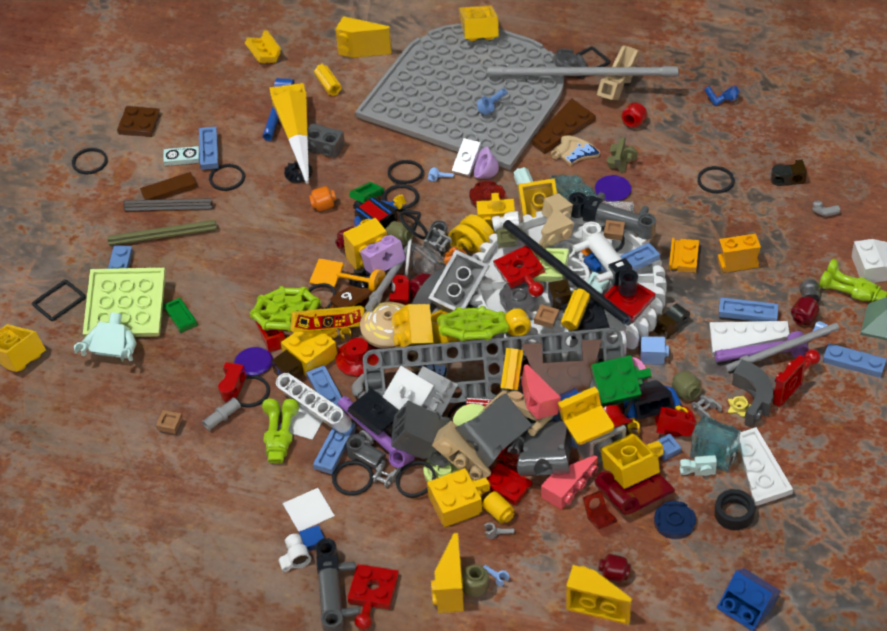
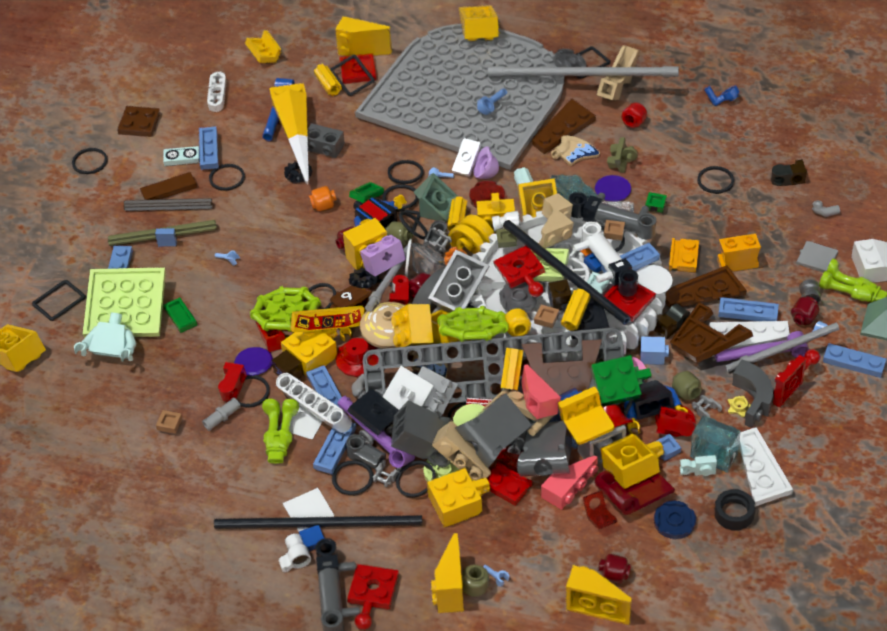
light orange piece [309,258,386,292] -> none
yellow brick [482,491,514,523] -> none
light grey hand [484,523,514,539] -> none
blue slope [716,568,781,631] -> none
none -> medium blue tile [155,228,177,247]
none -> white beam [207,72,226,112]
none -> black piece [214,515,423,529]
none -> light blue hand [215,250,240,265]
none -> black piece [330,55,375,96]
none -> red tile [340,54,377,84]
none -> sand green slope [413,173,458,222]
none -> yellow axle [447,196,467,231]
none -> white piece [636,265,672,295]
none -> green plate [645,192,667,213]
none -> reddish brown wing [665,265,747,308]
none -> reddish brown wing [670,302,753,363]
none -> light grey piece [796,241,838,273]

